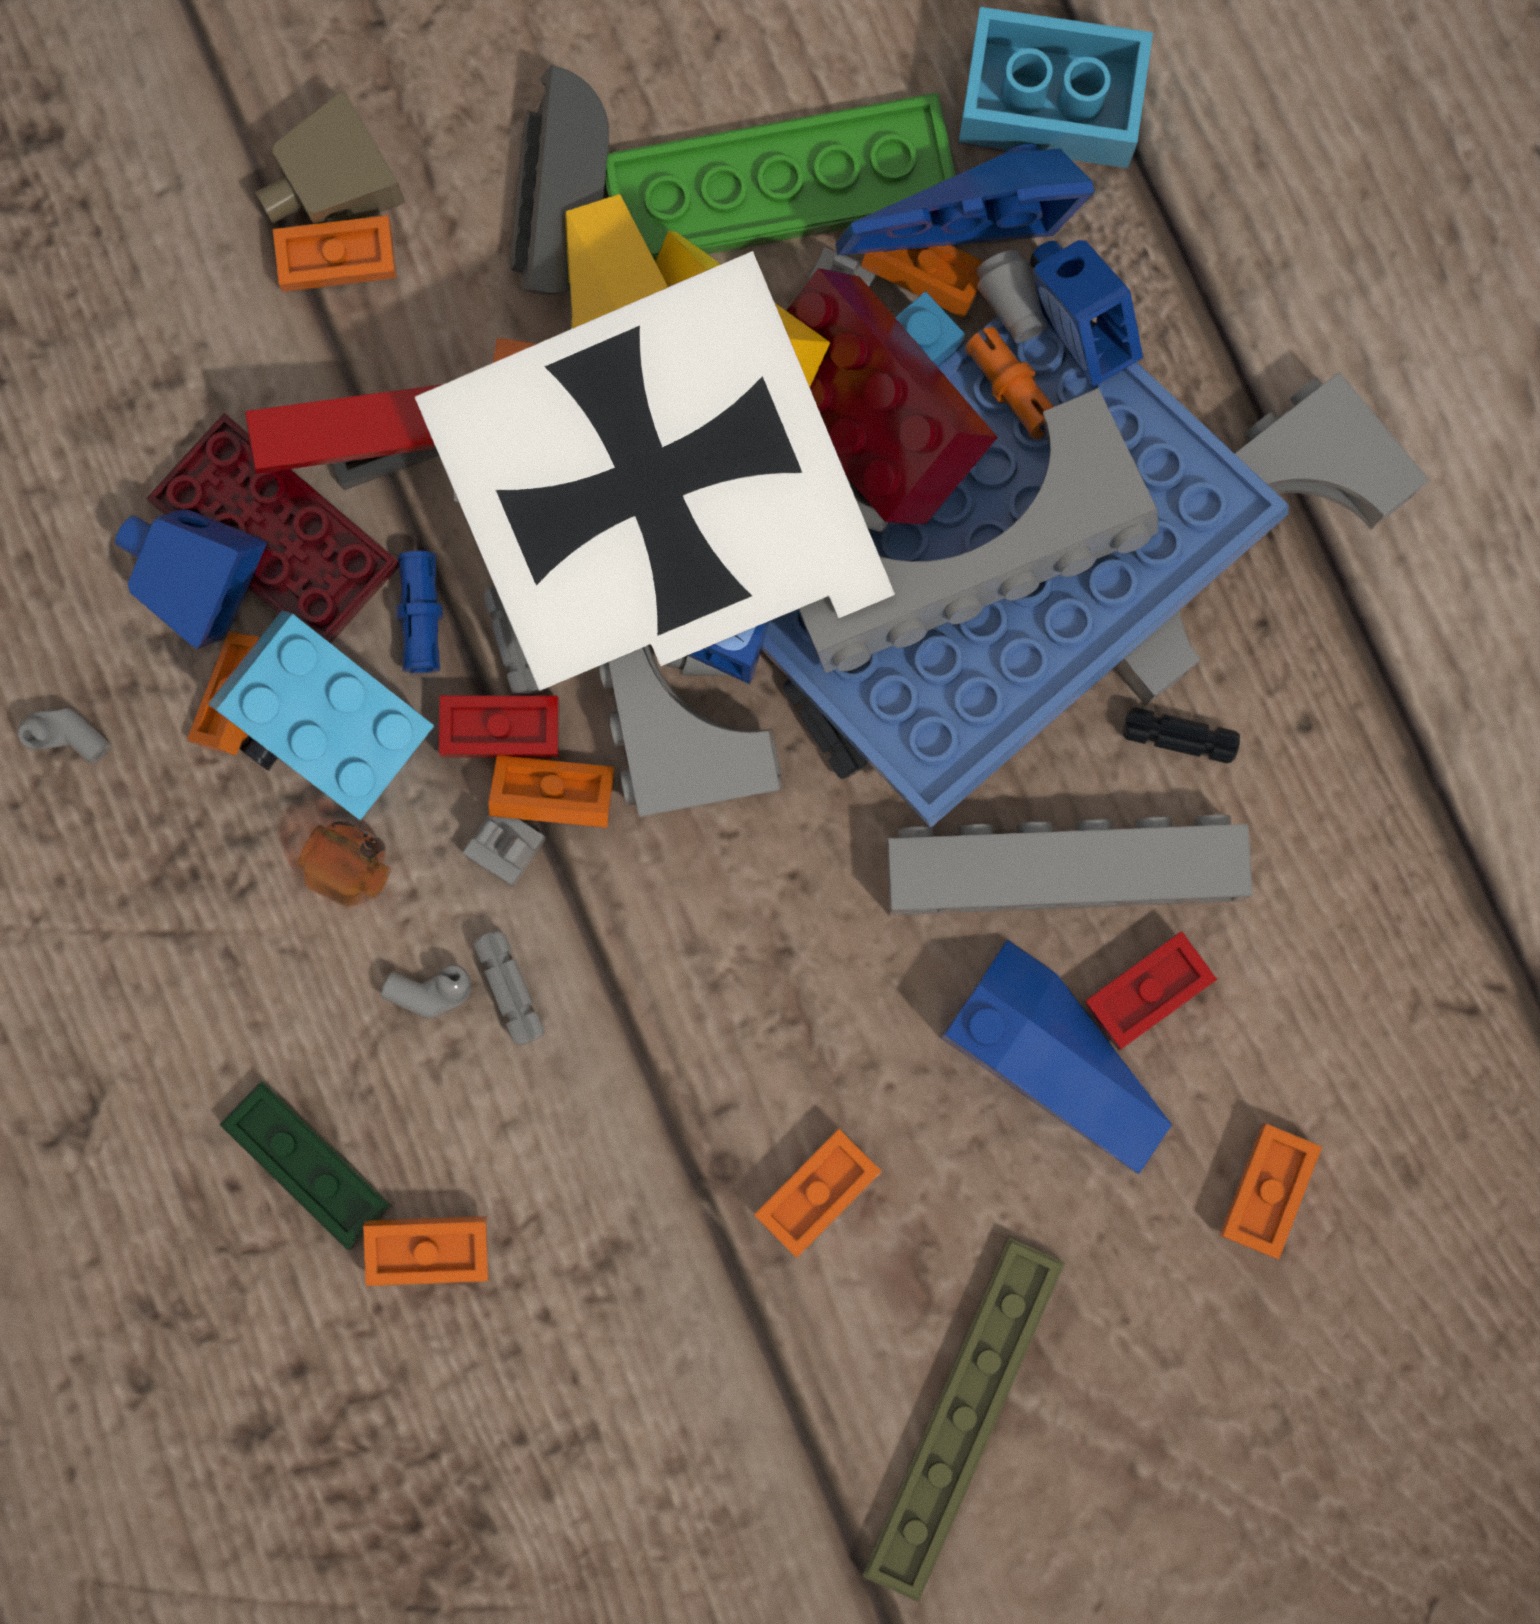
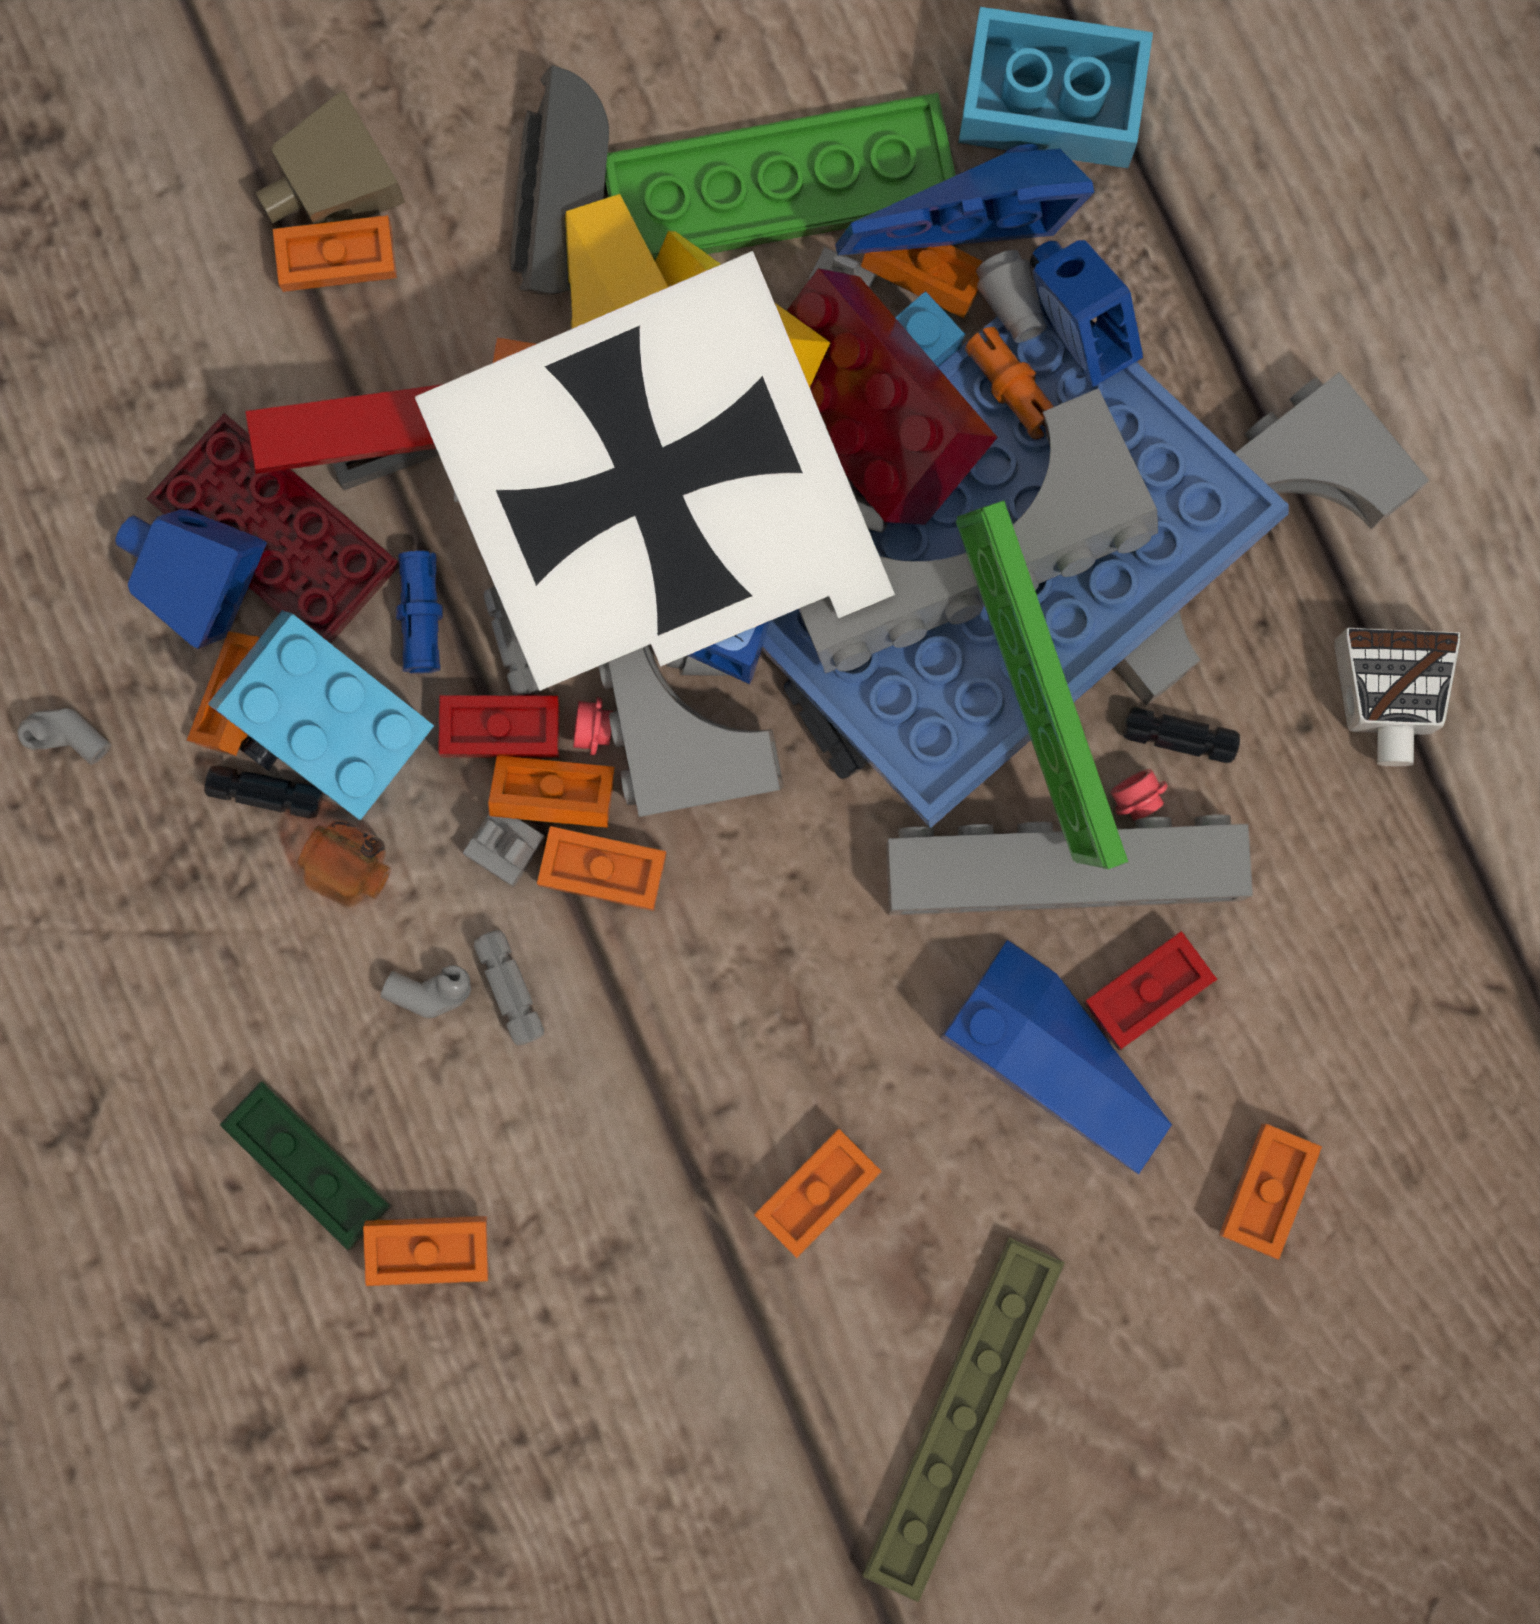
none -> black axle [204,765,322,819]
none -> orange plate [537,826,667,911]
none -> coral plate [573,697,613,755]
none -> bright green tile [955,500,1128,869]
none -> coral plate [1110,769,1168,821]
none -> torso [1335,628,1460,766]

